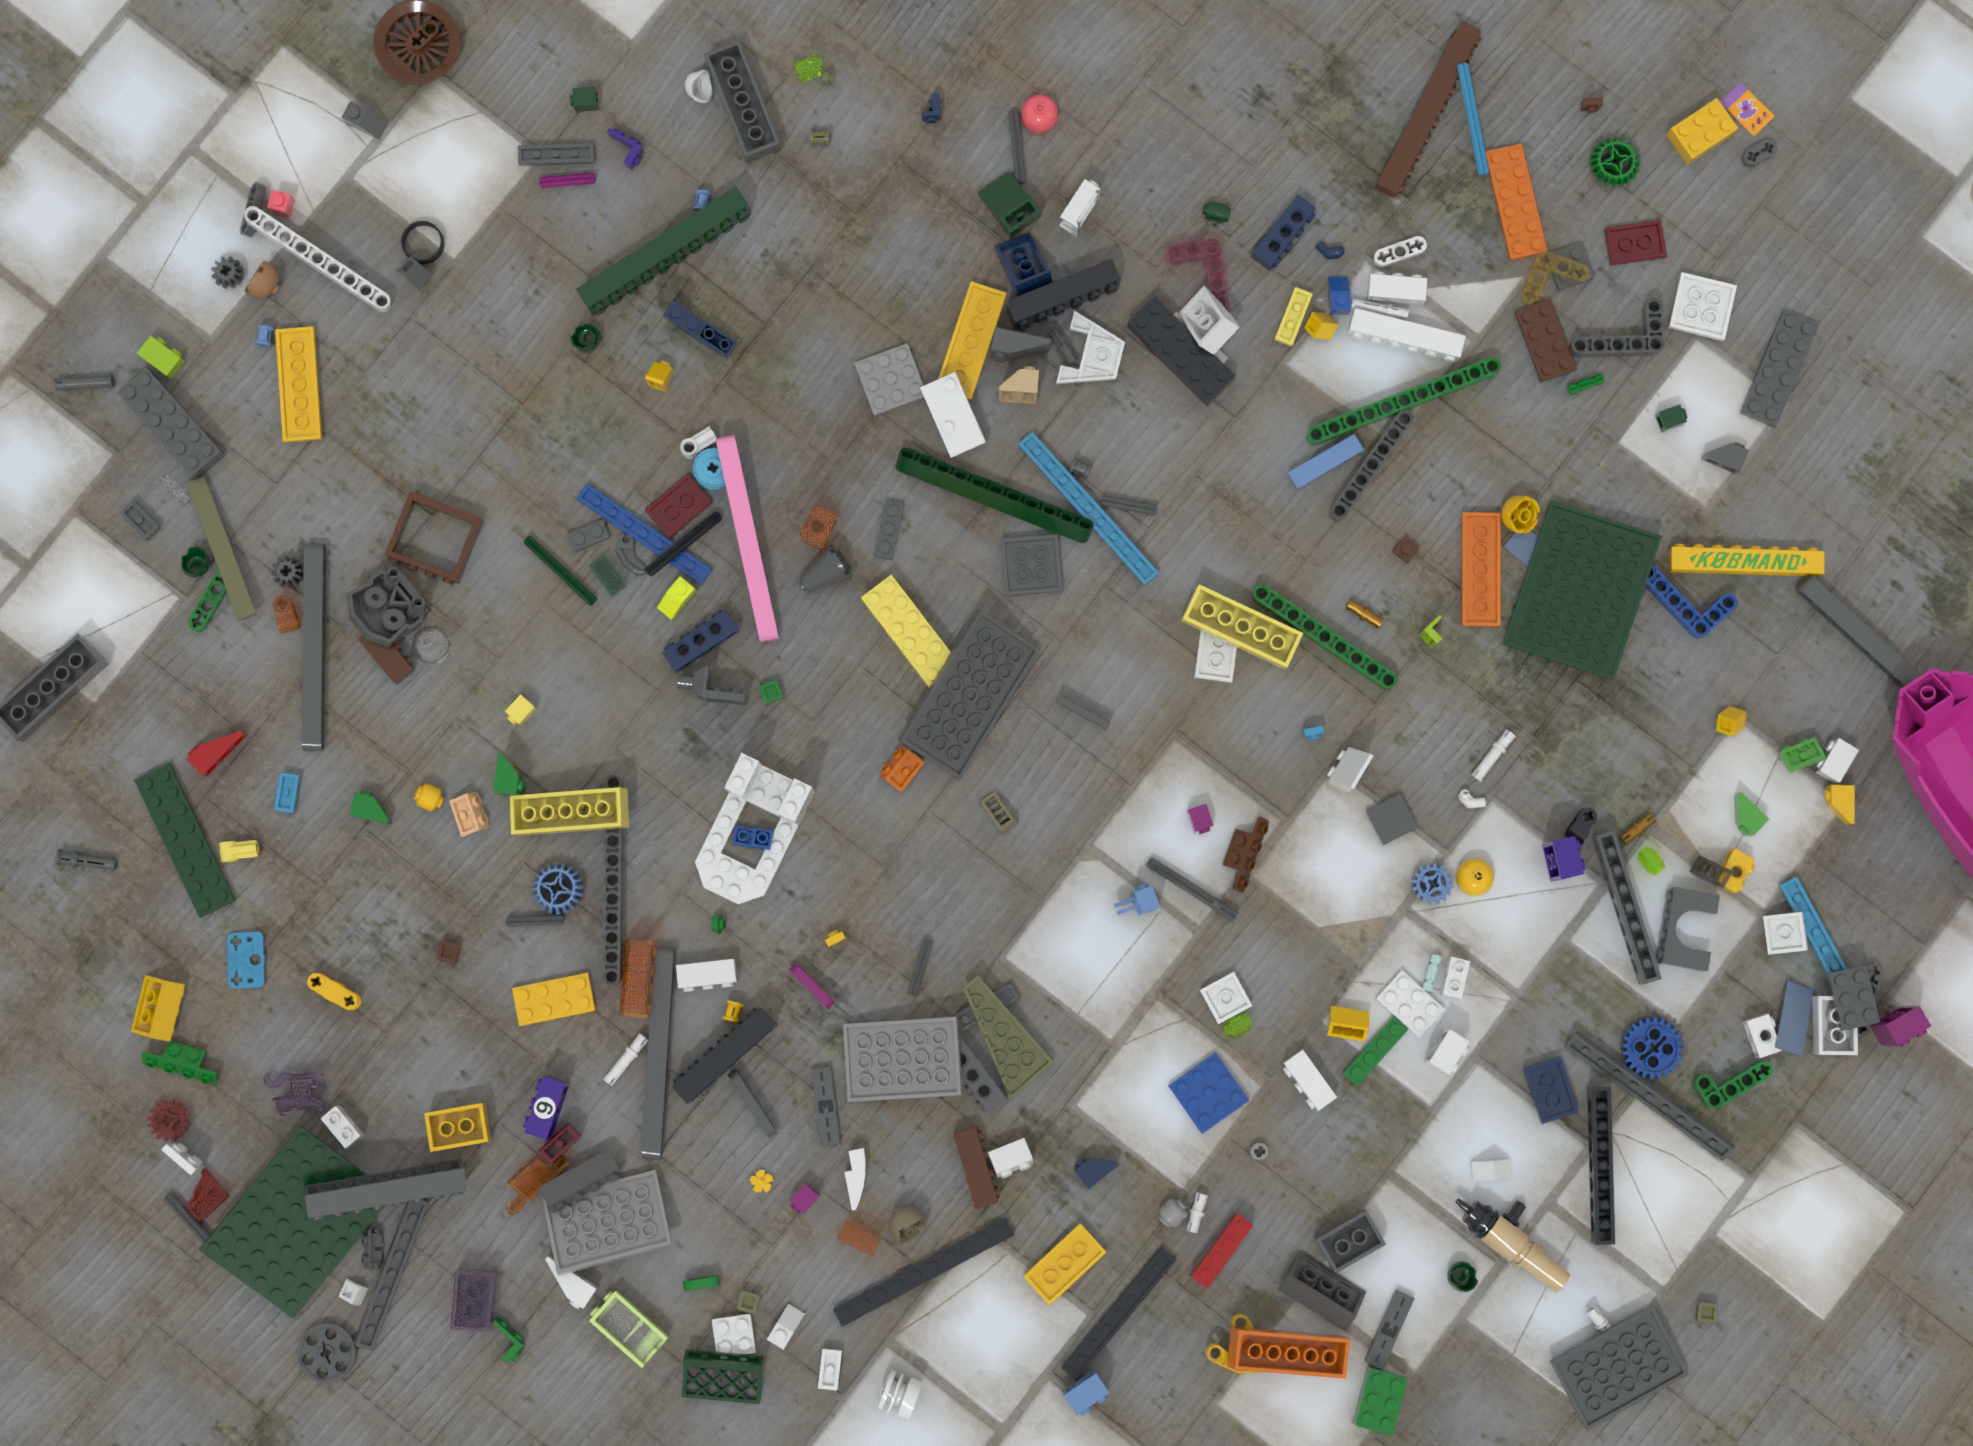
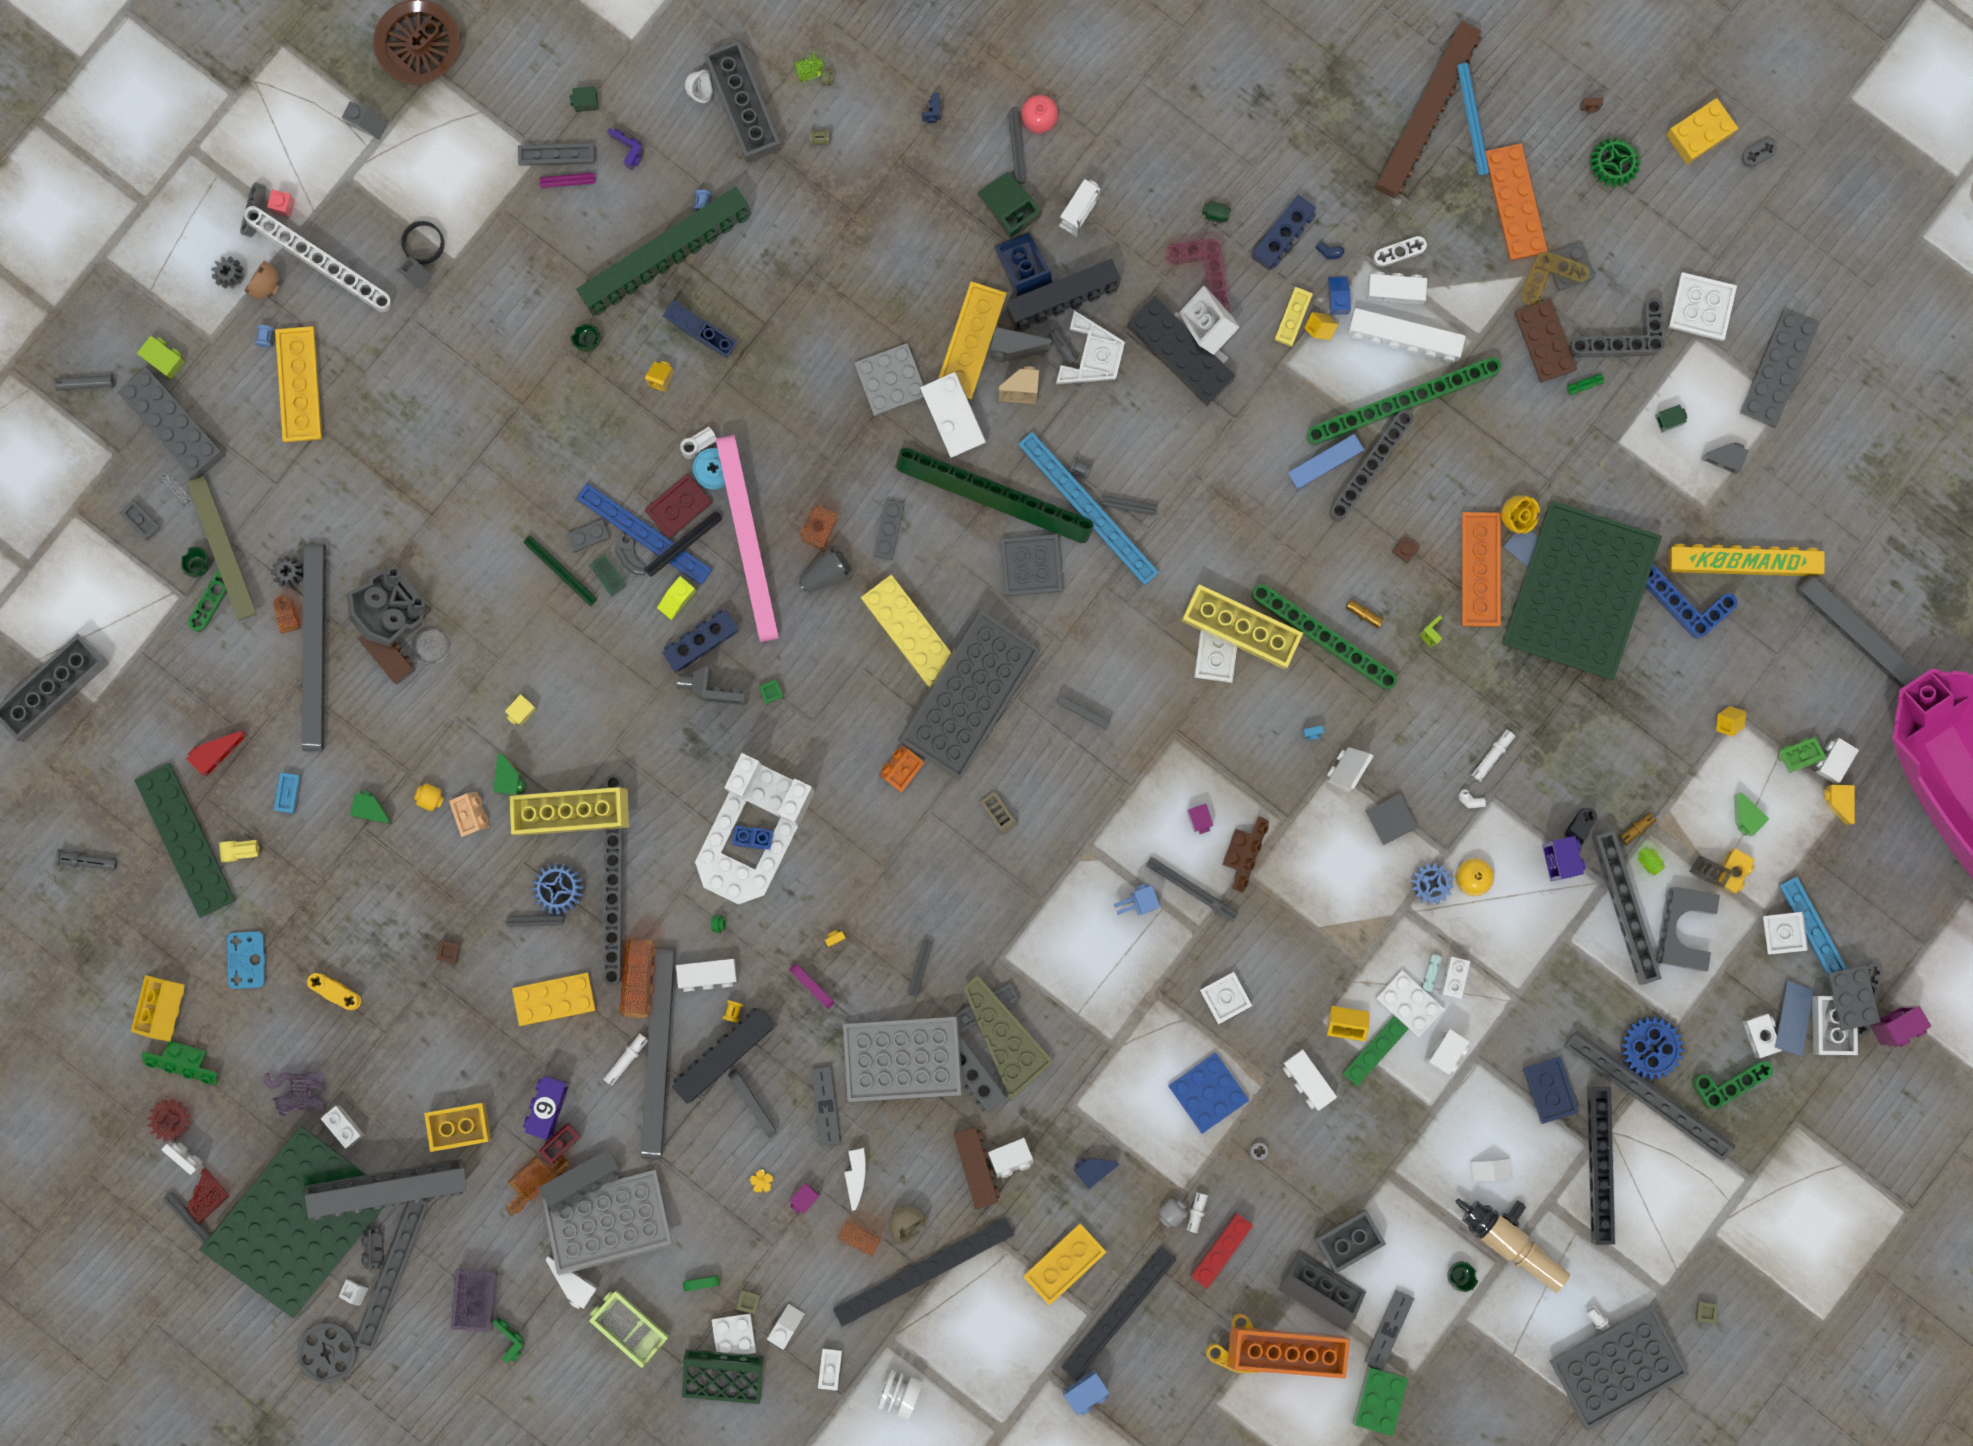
reddish brown window [385,491,484,585] -> none
clear neon green brick [1222,1013,1253,1039] -> none
white pin [1351,298,1409,321] -> none
dark red tile [1604,220,1667,266] -> none
sticker [1720,82,1775,136] -> none

